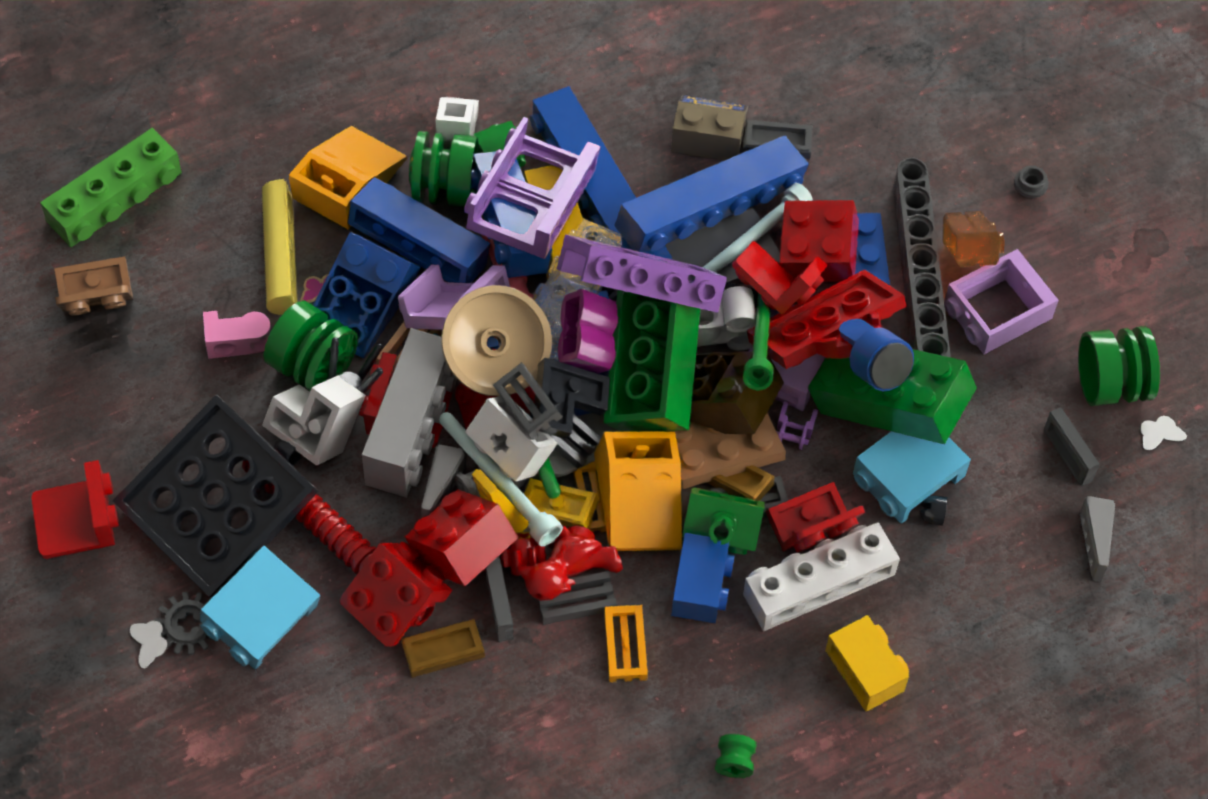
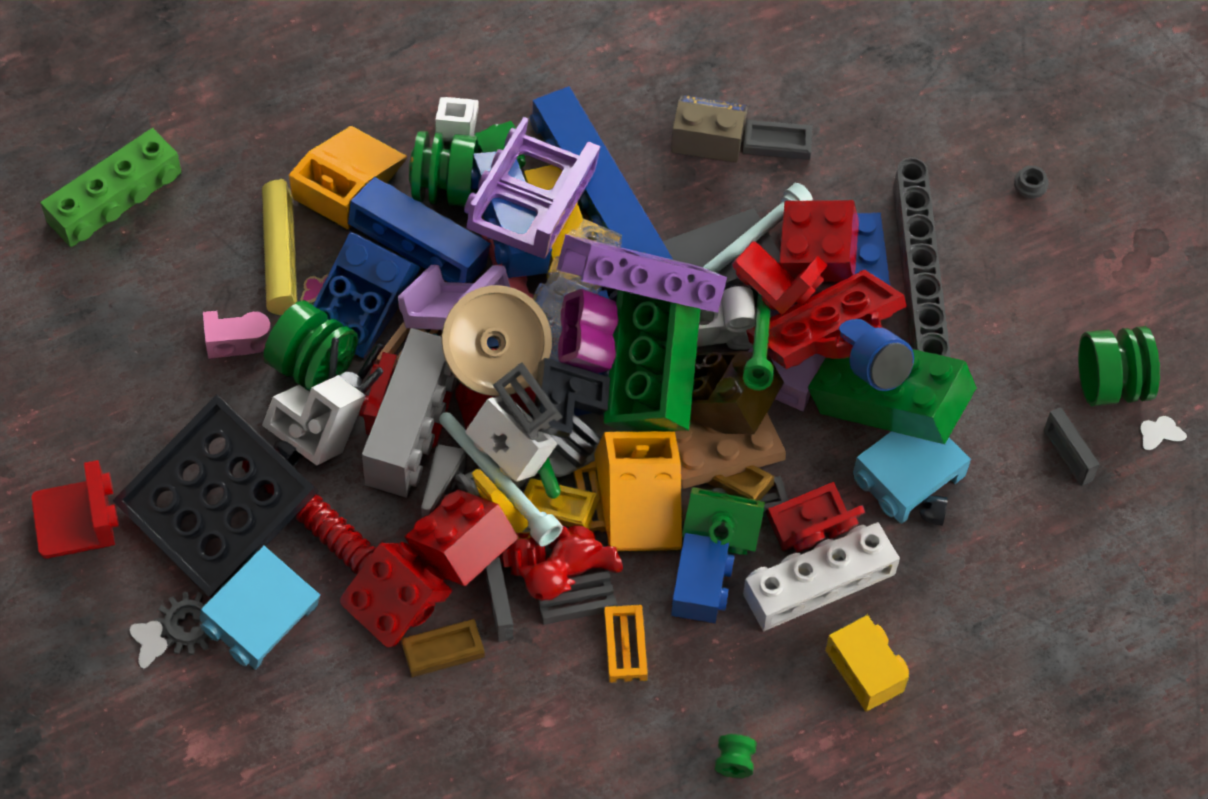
medium nougat bracket [54,256,133,316] -> none
blue brick [614,135,809,253] -> none
medium lavender piece [776,401,818,450] -> none
clear orange brick [943,211,1005,267] -> none
lavender window [944,249,1059,354] -> none
light grey slope [1080,496,1115,582] -> none

